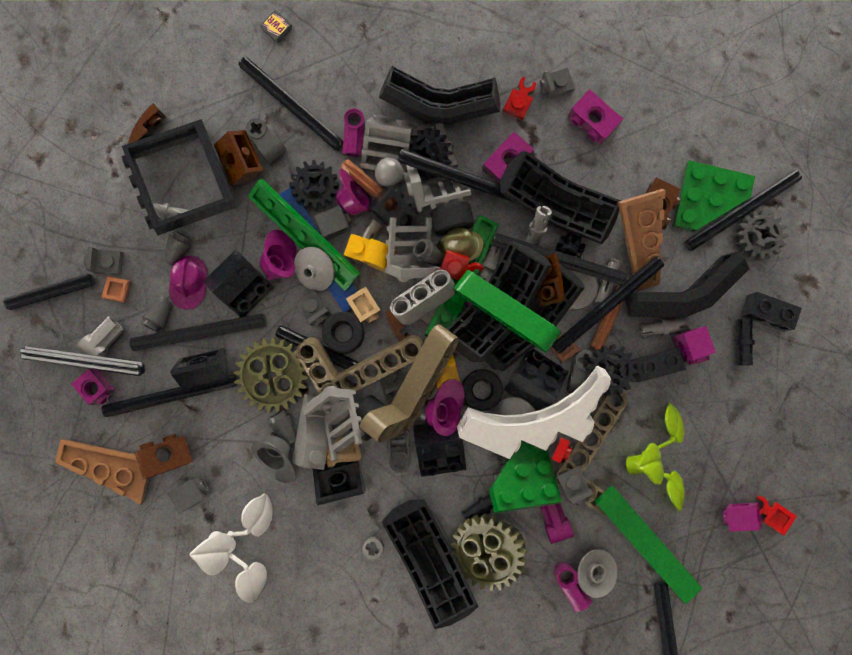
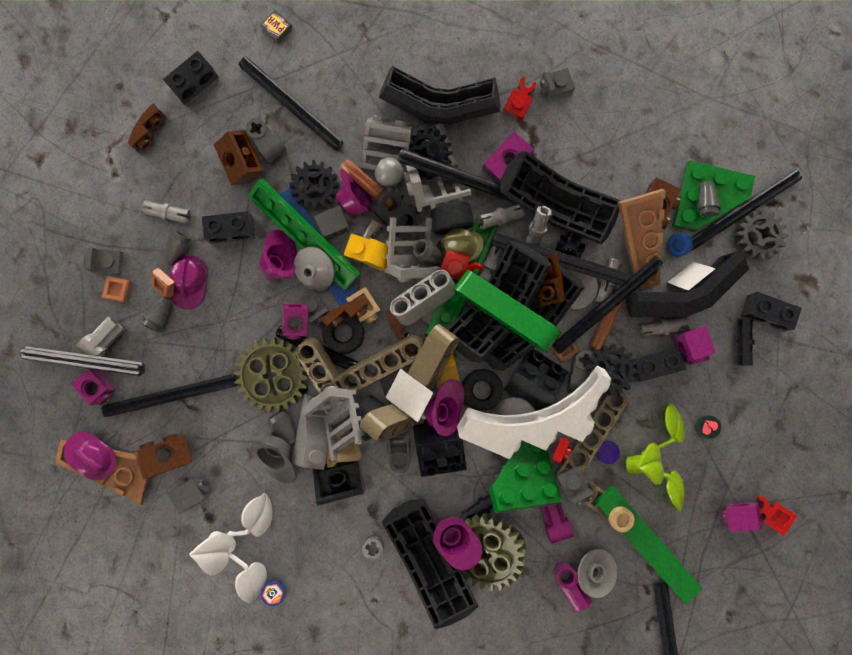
black axle [3,274,95,310] -> none
black window [121,119,237,235] -> none
black axle [129,313,266,351] -> none
black slope [170,348,228,390] -> none
black slope [203,249,274,317] -> none
magenta piece [343,108,365,157] -> none
magenta brick [568,89,623,145] -> none
none -> magenta piece [64,432,116,480]
none -> nougat tile [151,268,175,300]
none -> black brick [163,51,218,105]
none -> black brick [202,211,255,244]
none -> tile [261,581,286,606]
none -> magenta brick [281,303,308,339]
none -> reddish brown slope [321,298,370,327]
none -> white sticker [386,369,433,422]
none -> magenta piece [433,517,482,570]
none -> light grey pin [477,204,524,230]
none -> dark purple tile [596,440,620,464]
none -> tan tile [609,507,635,532]
none -> white sticker [667,262,715,291]
none -> blue tile [668,233,693,256]
none -> tile [696,415,721,439]
none -> dark grey cone [697,181,721,217]

